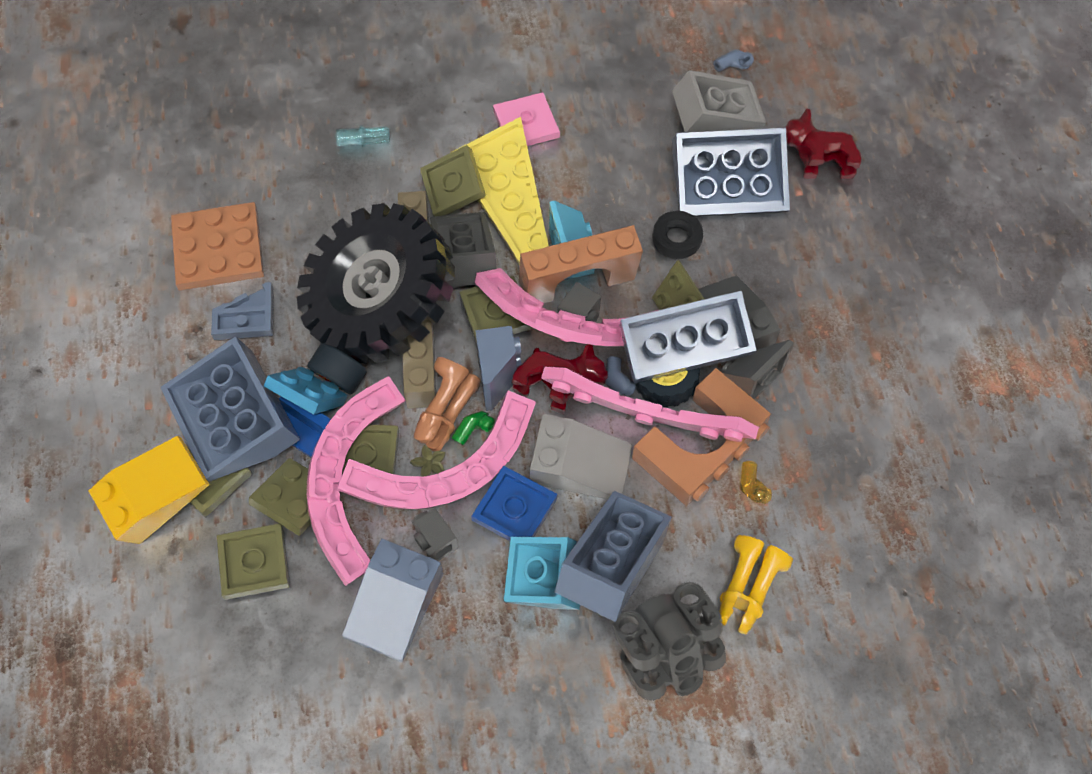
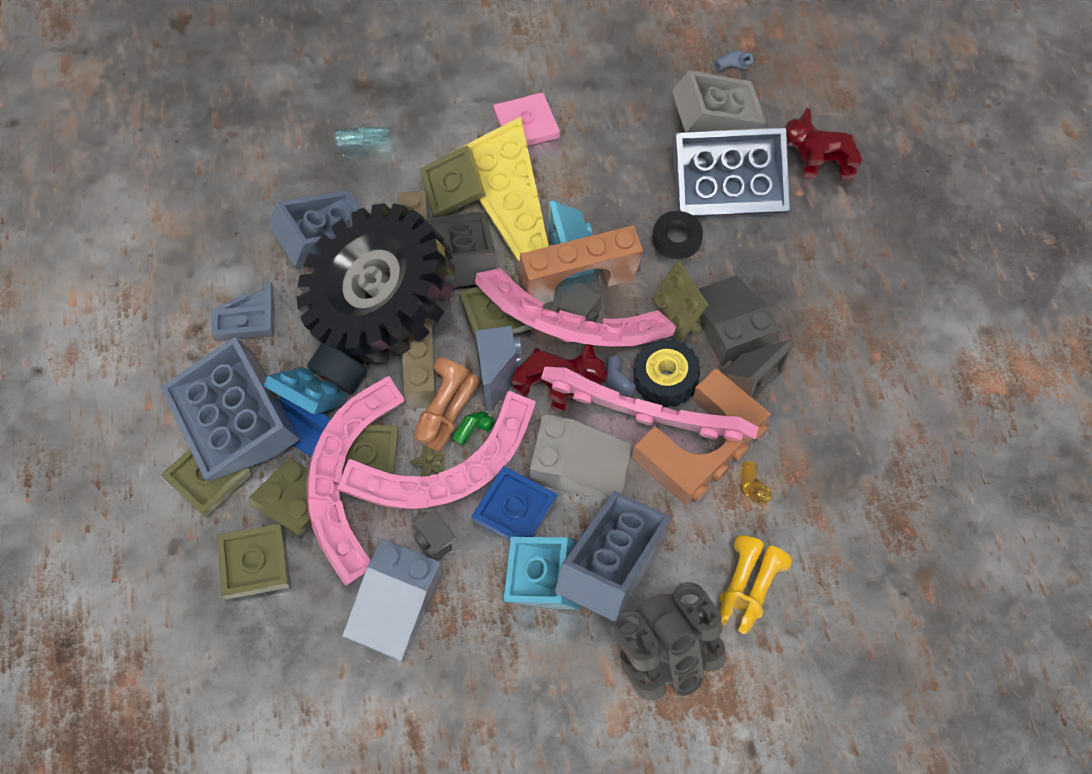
yellow slope [88,436,210,544] -> none
nougat plate [171,202,264,291] -> none
brick [619,291,757,383] -> none
none -> sand blue slope [269,190,361,267]

